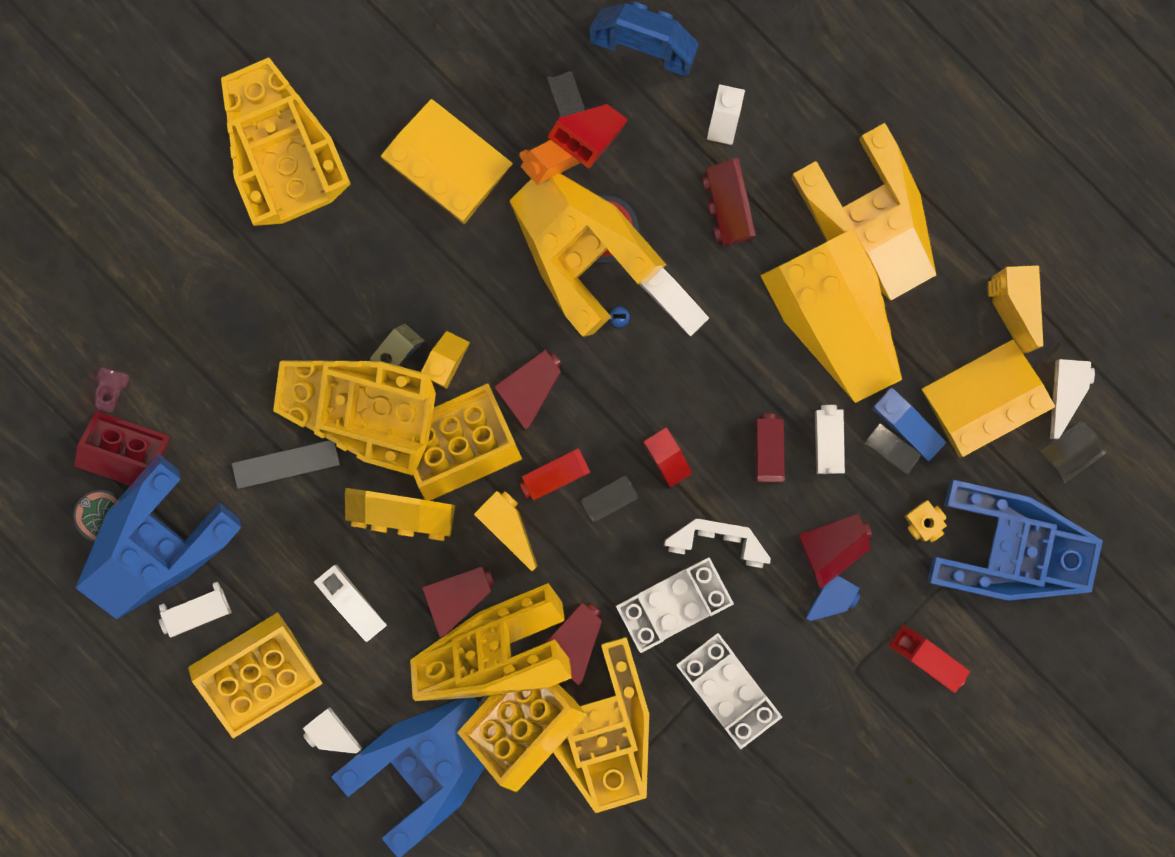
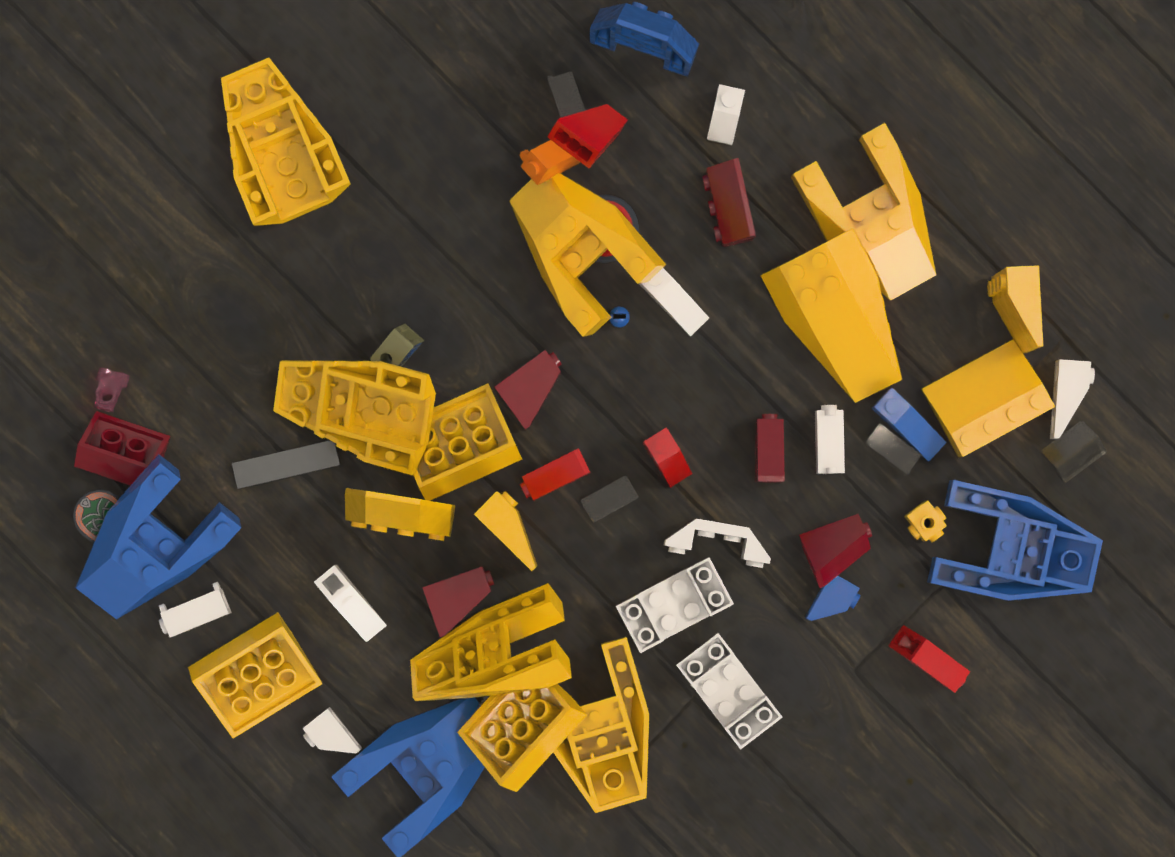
yellow slope [381,99,513,224] -> none
yellow slope [421,331,470,389] -> none
dark red slope [546,602,602,685] -> none

